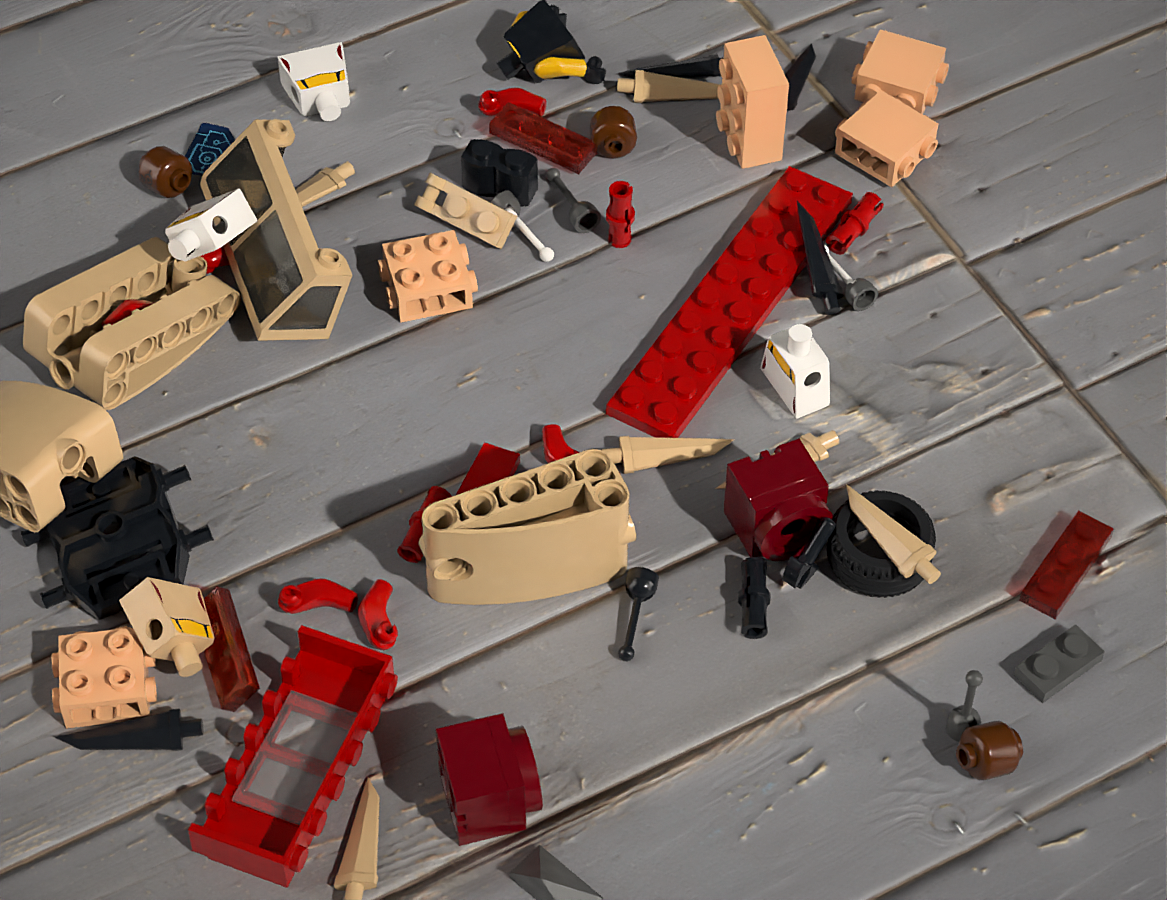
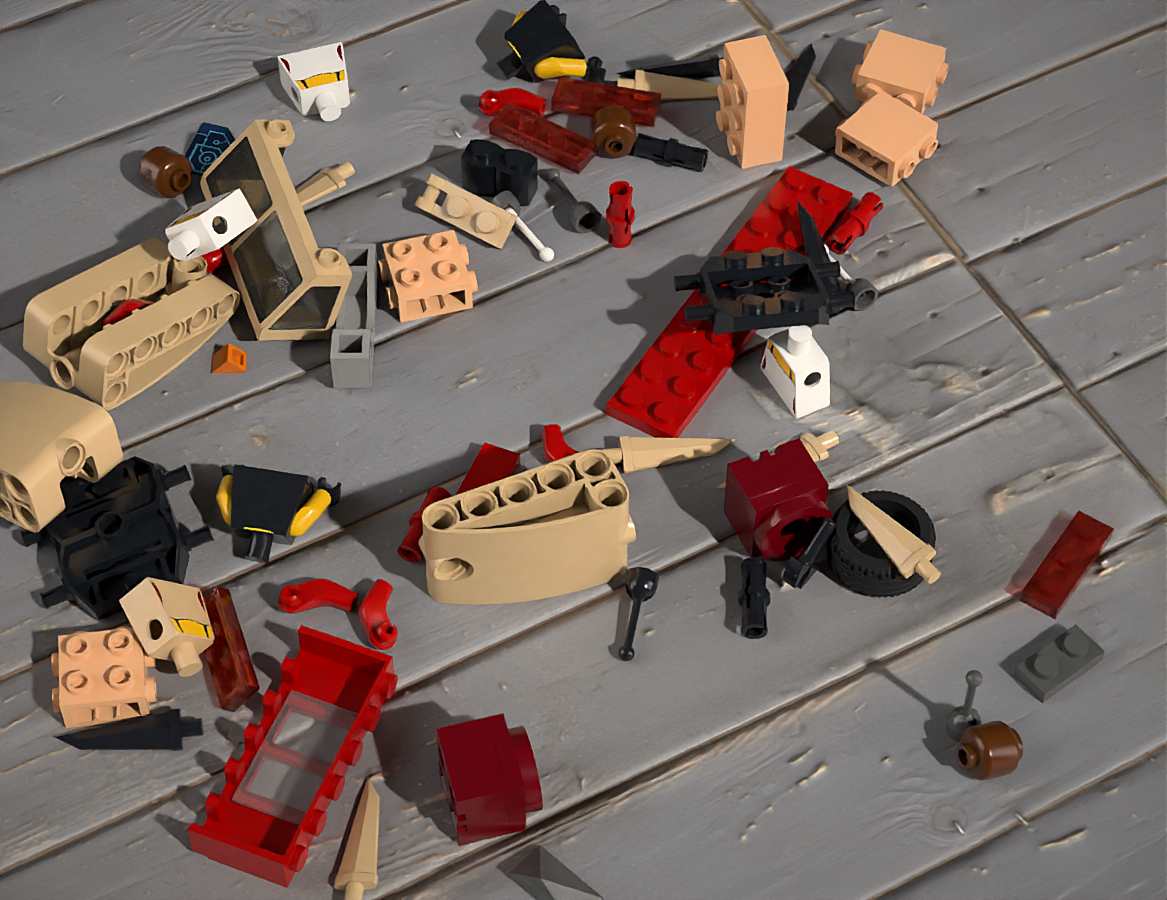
none -> orange piece [211,343,247,373]
none -> black torso [216,464,341,563]
none -> light grey arch [330,243,378,388]
none -> clear red plate [551,76,662,127]
none -> black pin [634,133,708,172]
none -> black piece [674,247,855,335]

